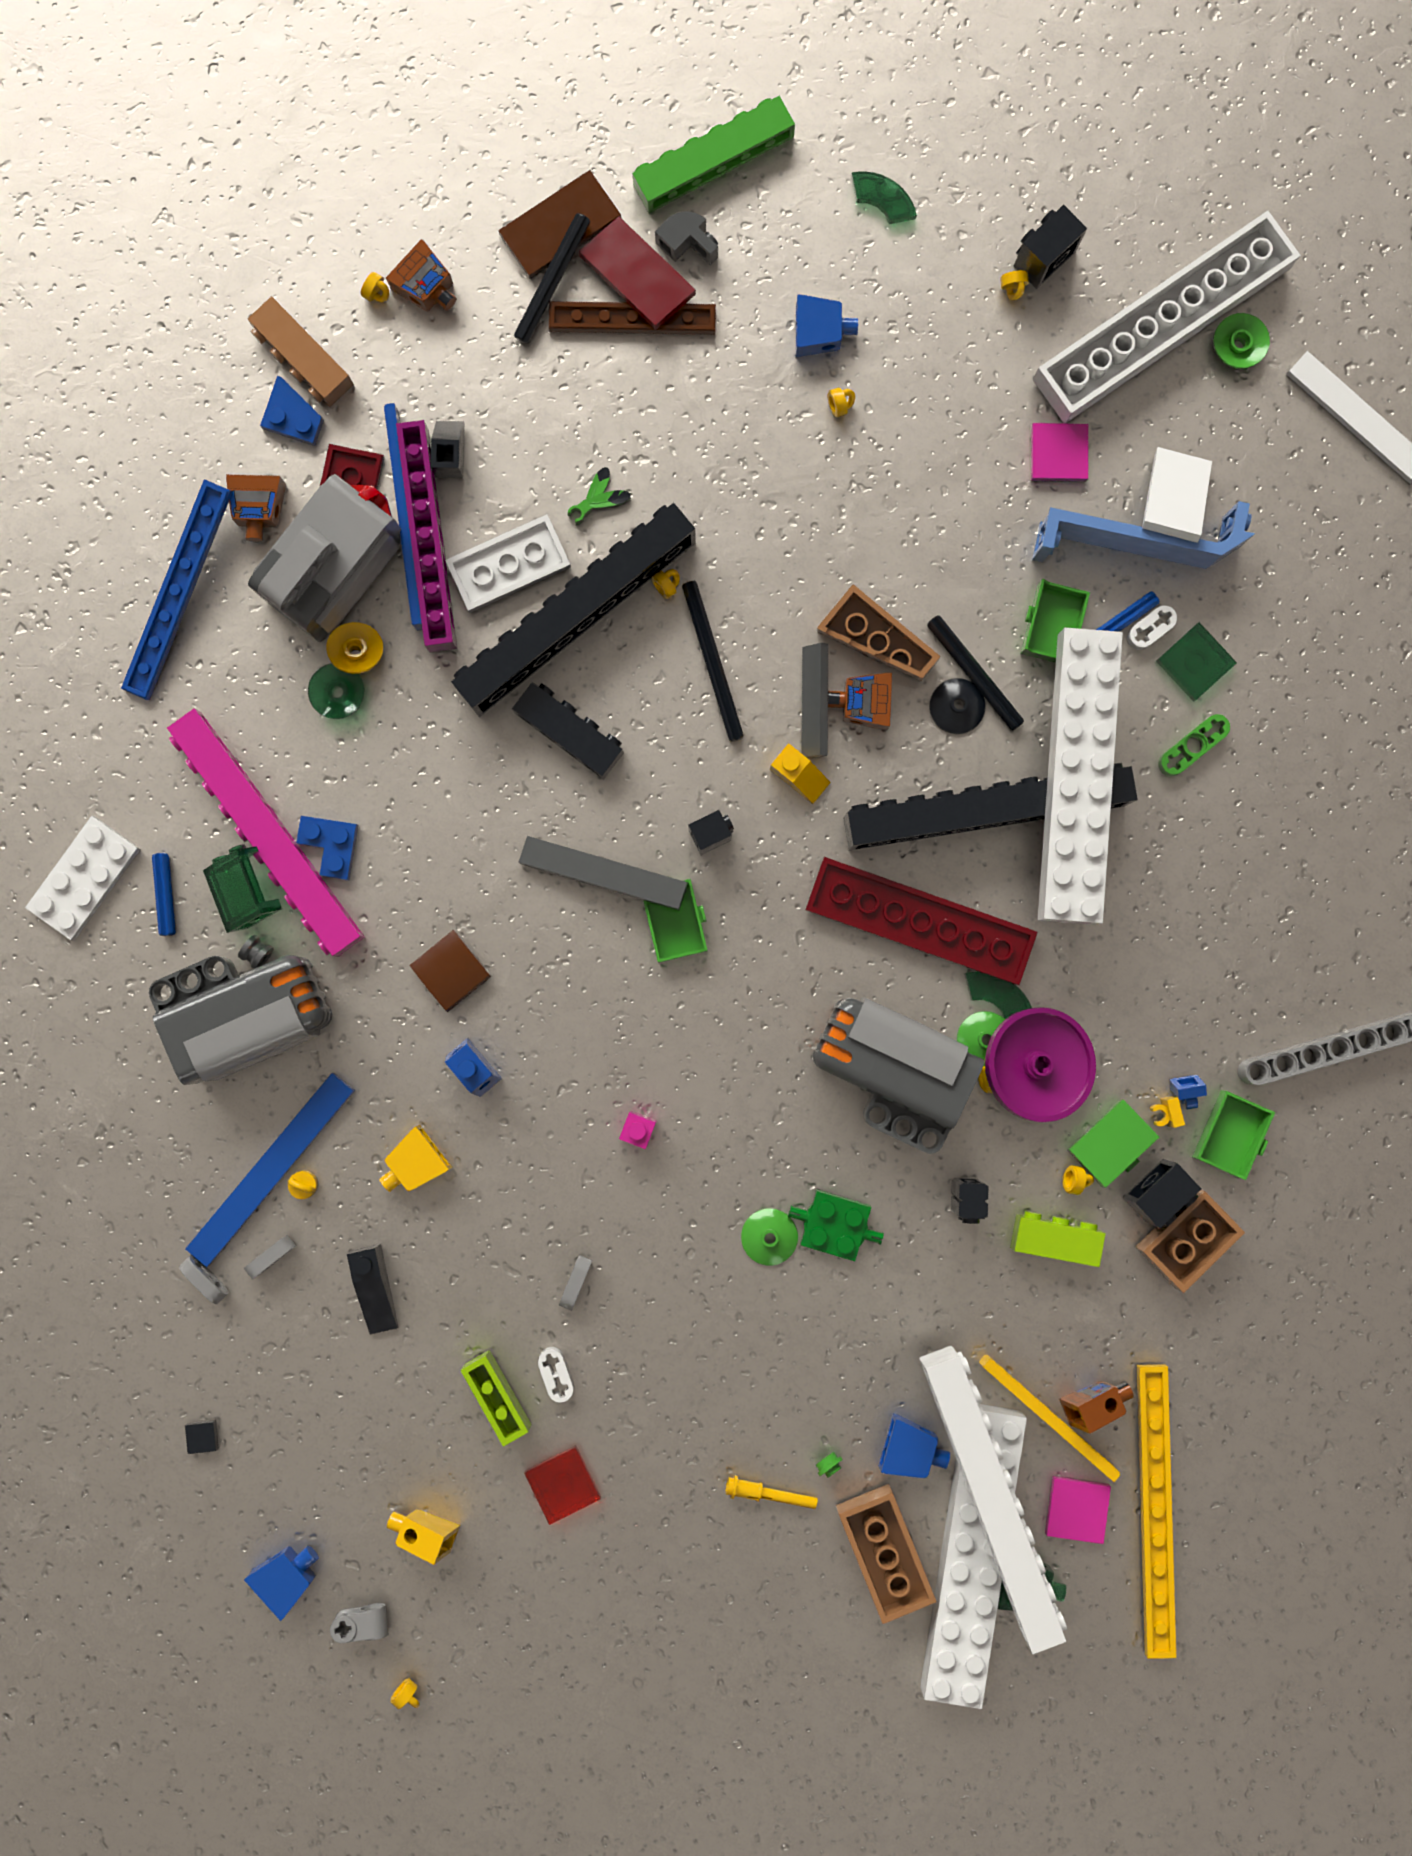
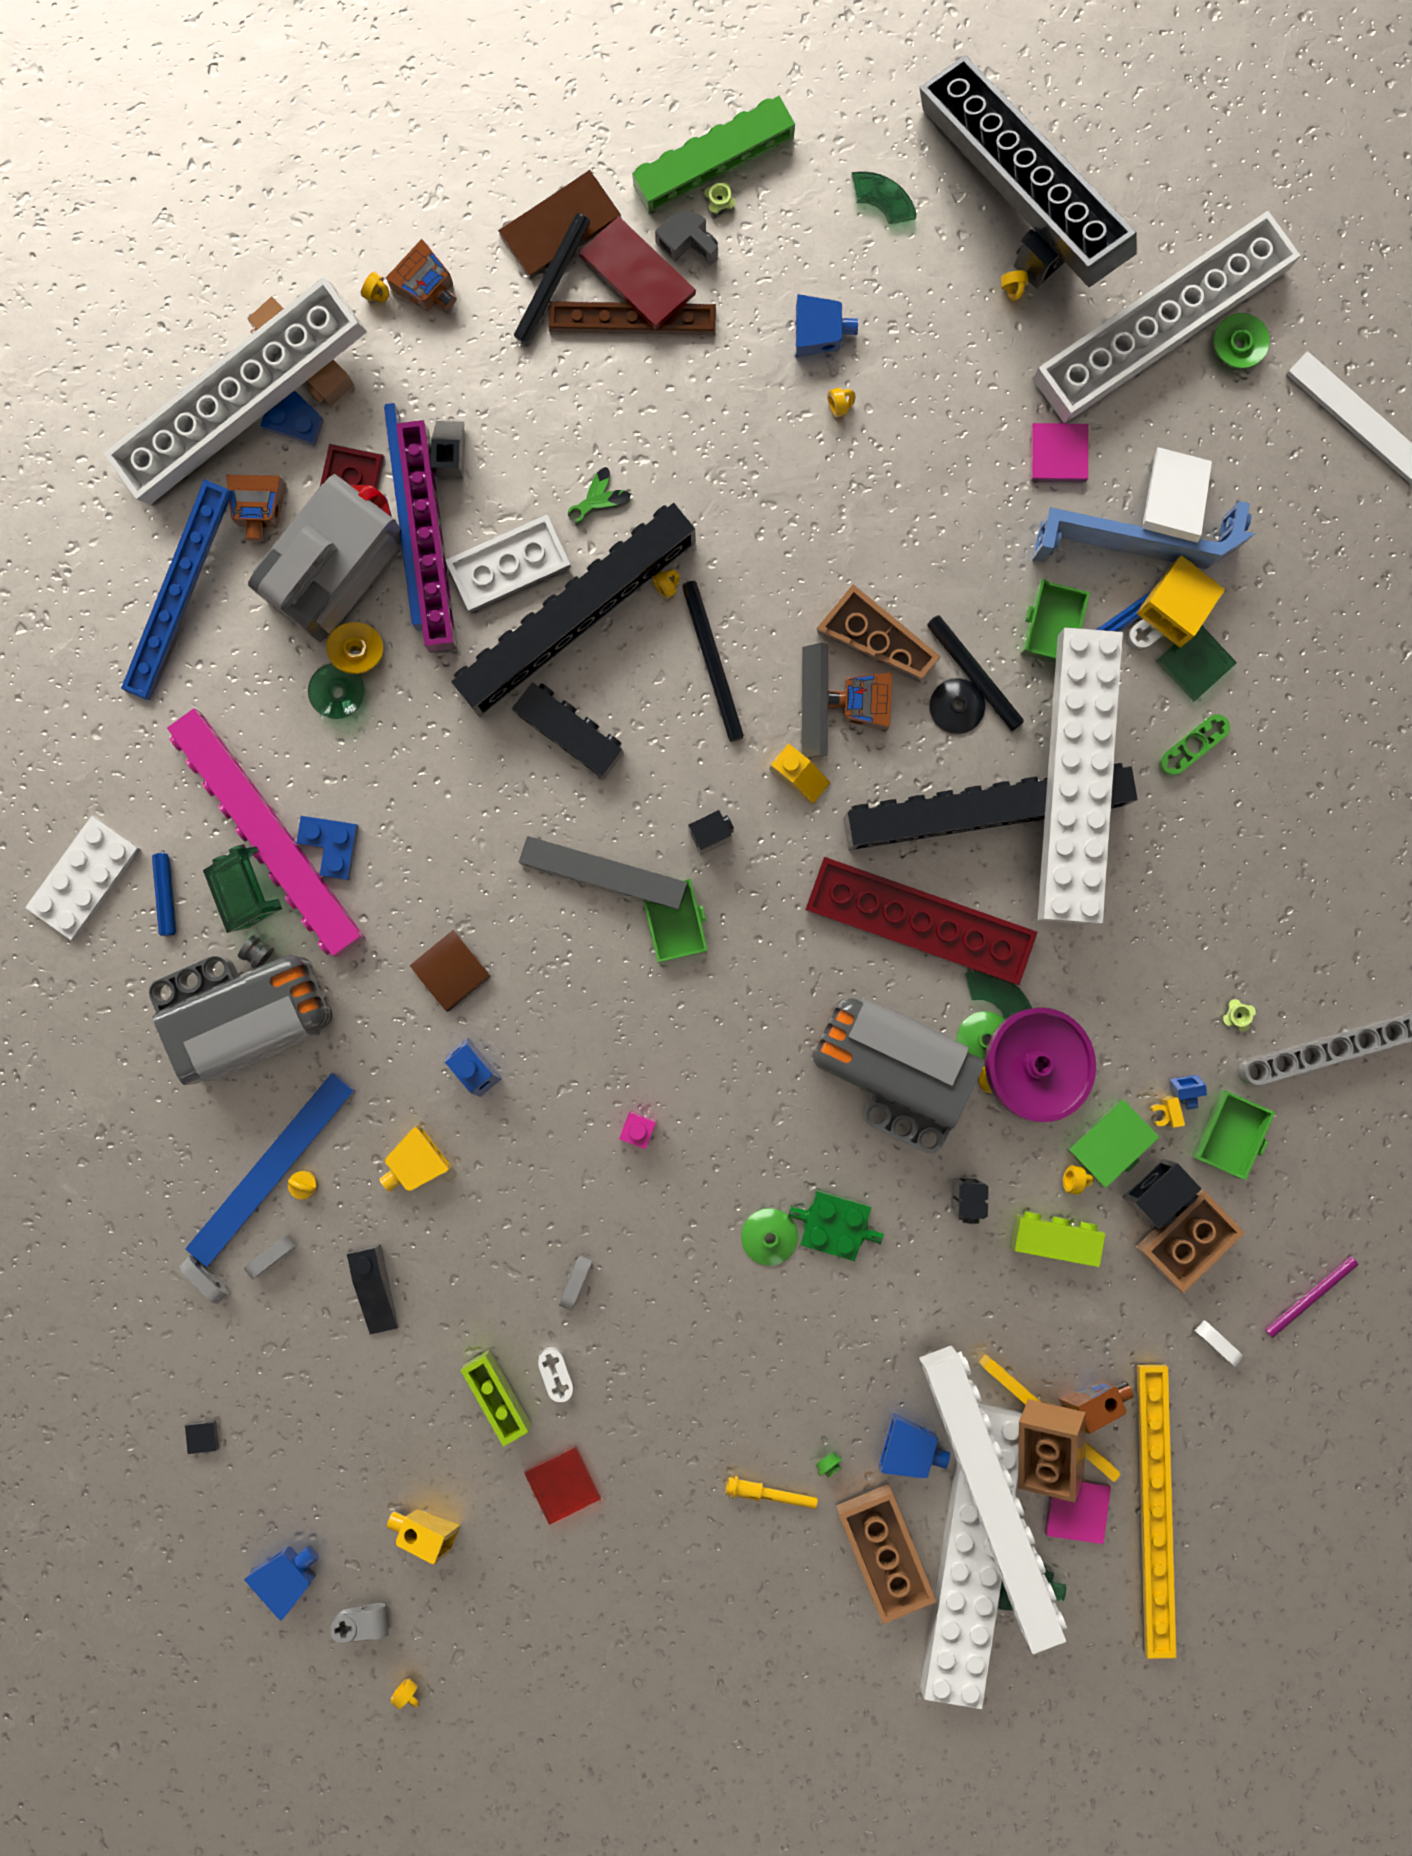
none -> white brick [103,277,367,505]
none -> yellowish green plate [704,182,735,214]
none -> black brick [919,55,1137,288]
none -> medium nougat brick [1018,1399,1086,1503]
none -> yellow brick [1136,555,1225,648]
none -> white beam [1194,1320,1245,1368]
none -> yellowish green plate [1223,999,1256,1032]
none -> magenta bar [1265,1256,1359,1339]

